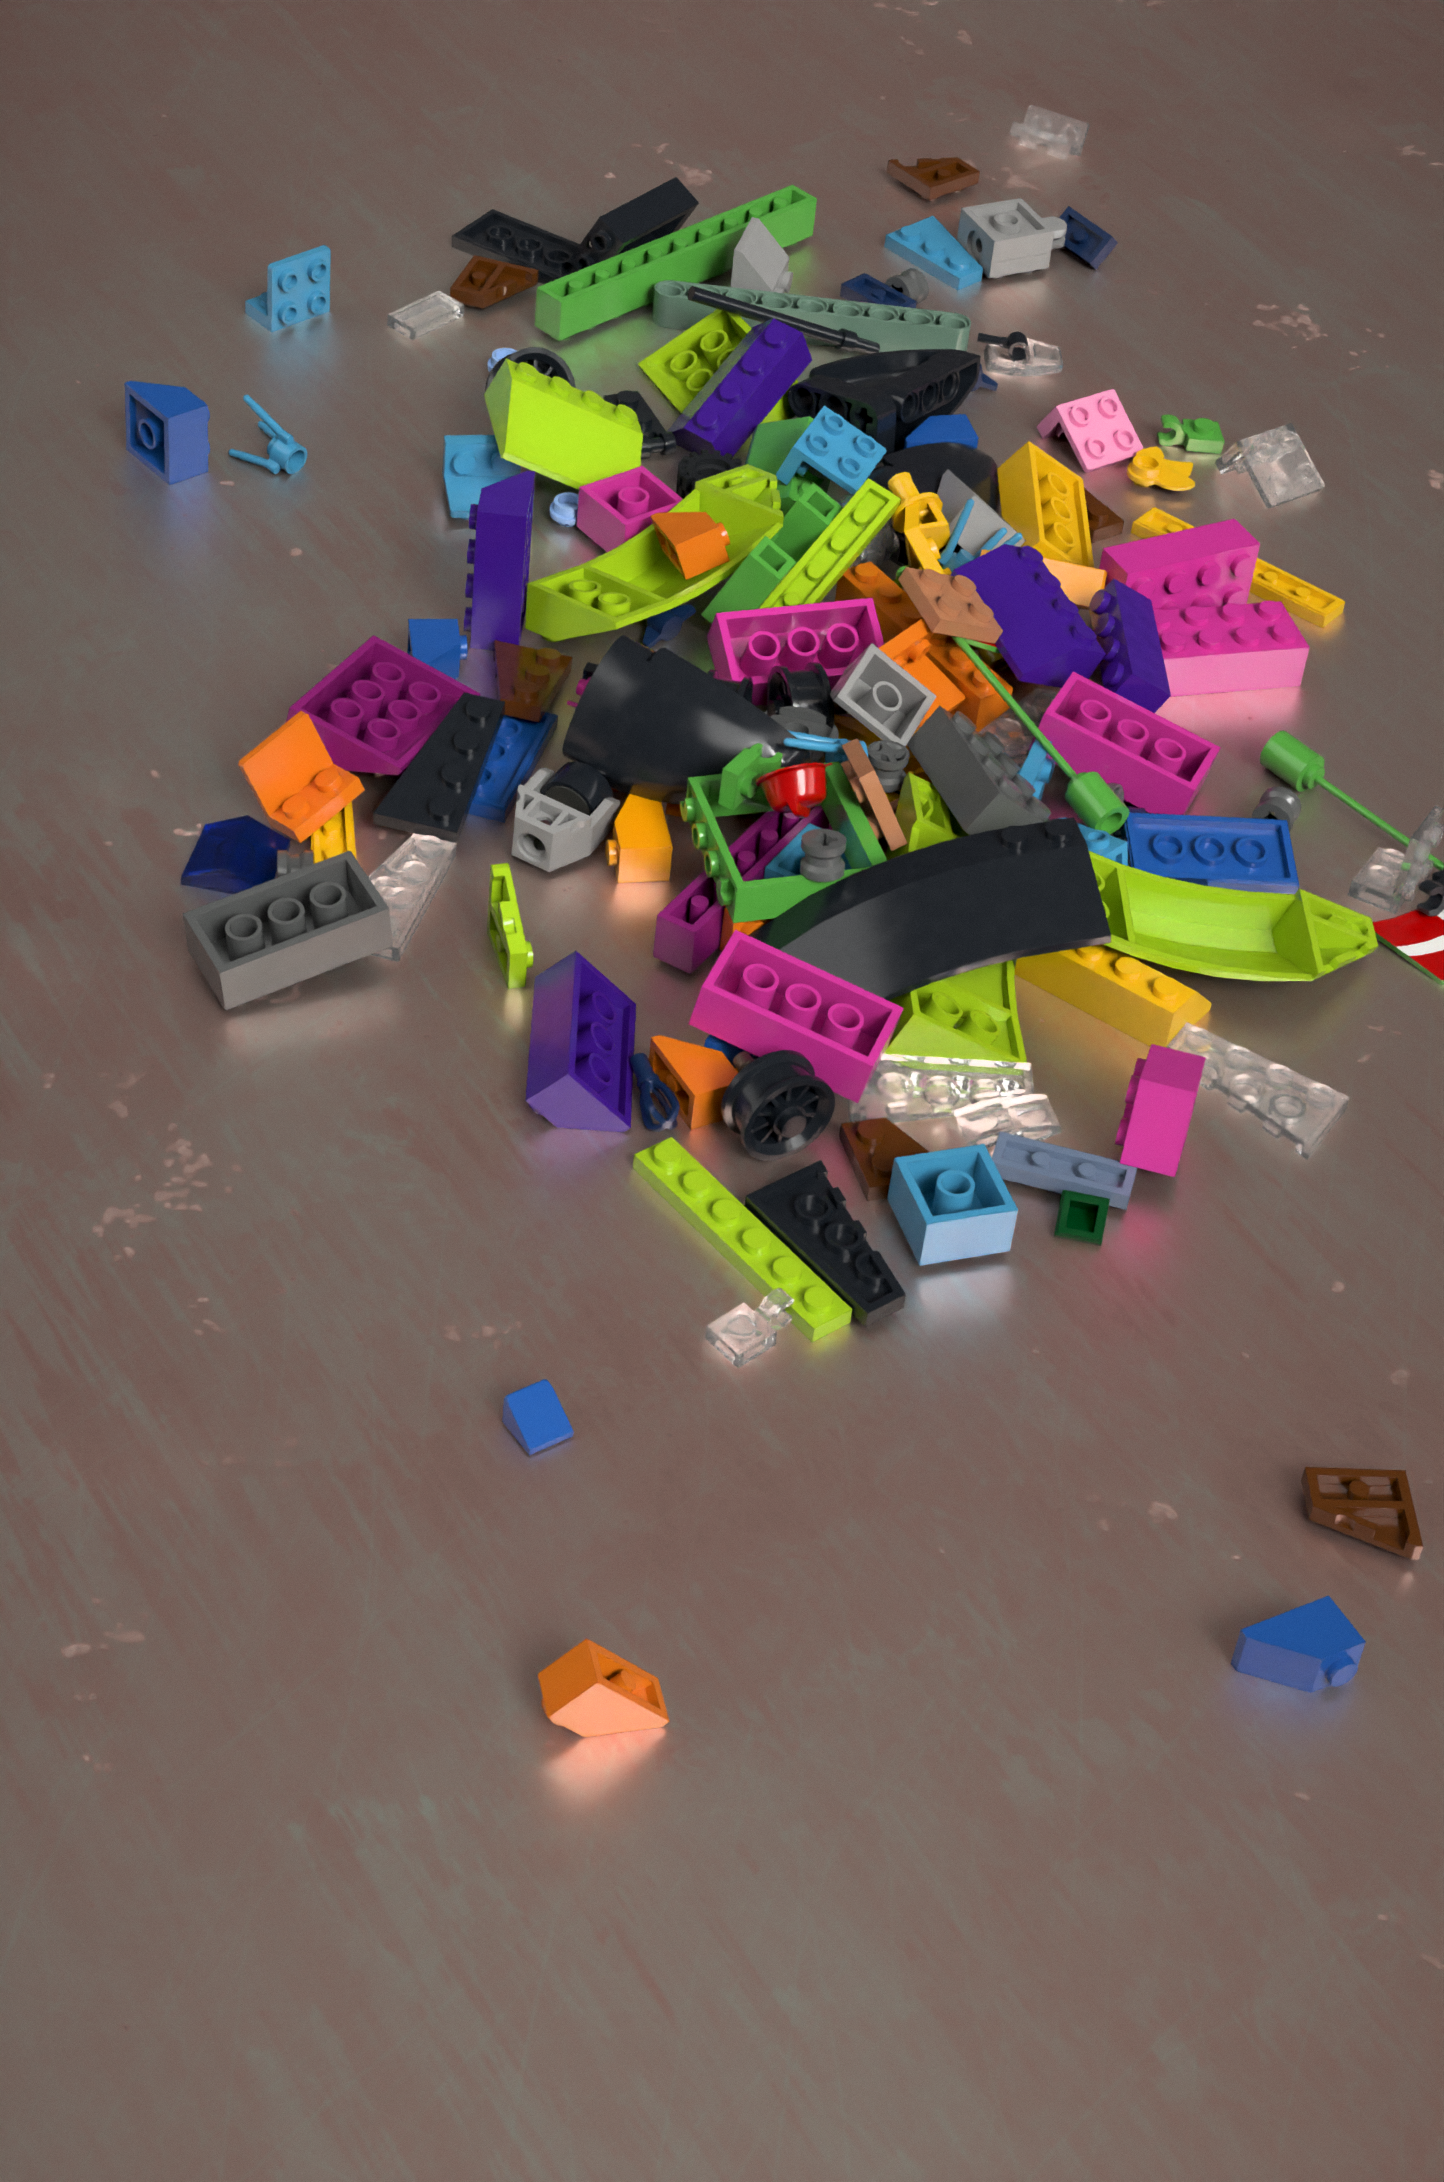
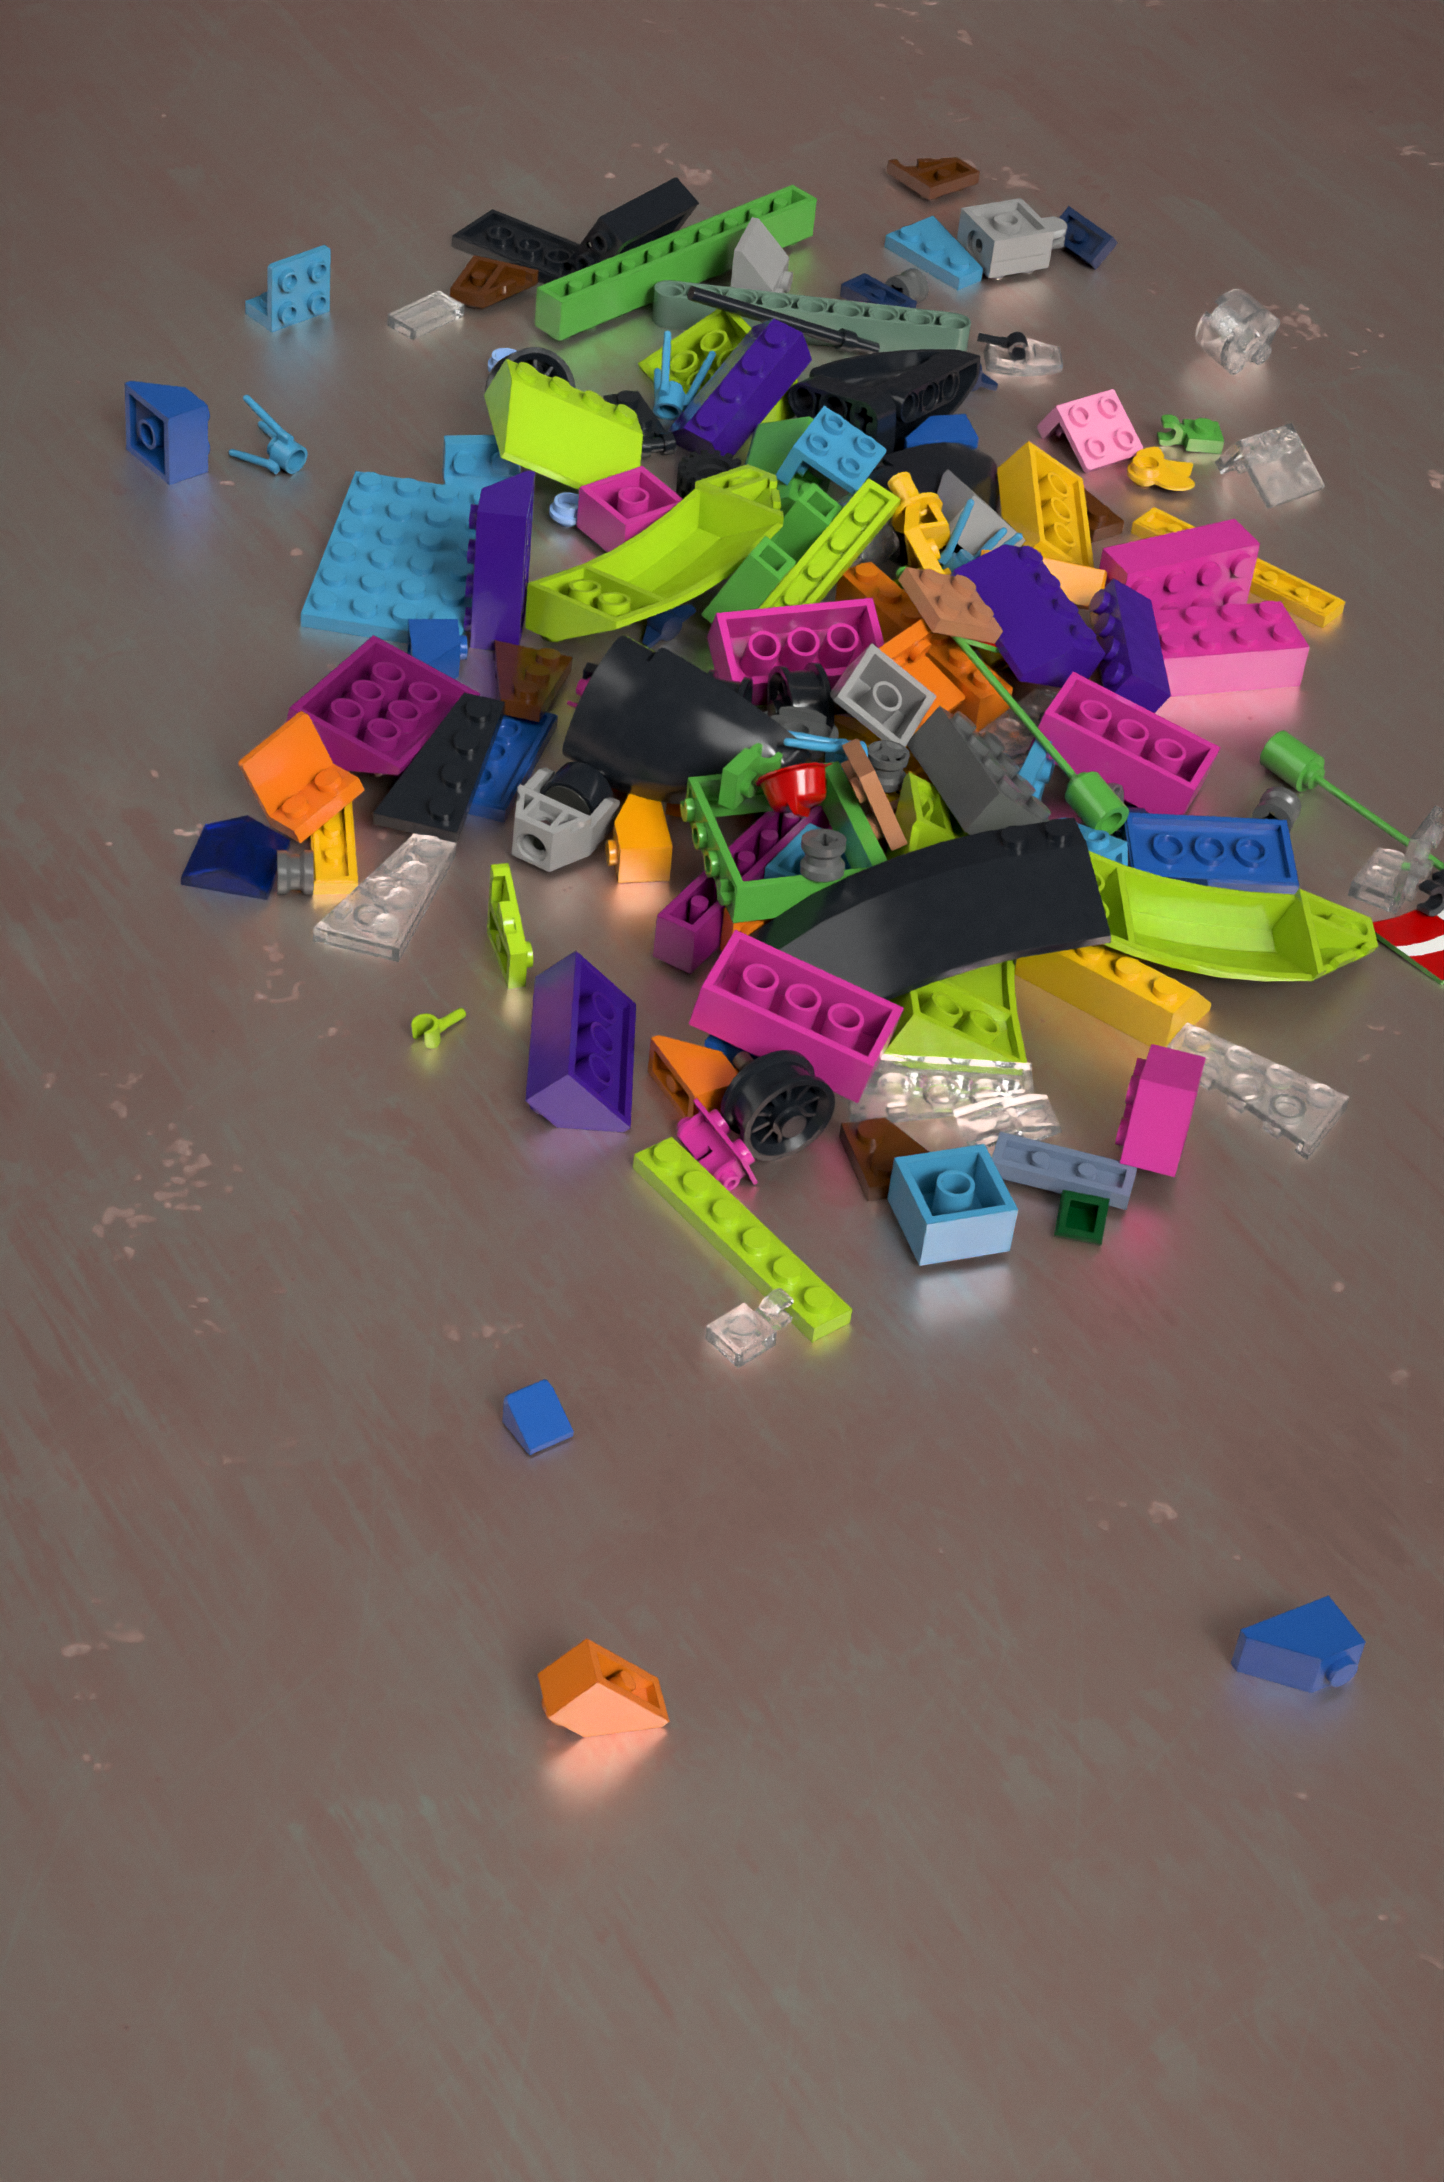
dark grey brick [182,851,393,1011] -> none
dark blue piece [630,1053,680,1132] -> none
orange slope [650,512,730,580] -> none
black wing [744,1160,906,1327] -> none
clear bracket [1009,105,1090,159] -> none
reddish brown wing [1301,1467,1423,1560] -> none
none -> dark azure plate [301,471,481,644]
none -> lime hand [411,1008,466,1049]
none -> dark azure plant [653,330,716,421]
none -> dark pink hinge [676,1098,758,1191]
none -> clear brick [1195,289,1280,375]

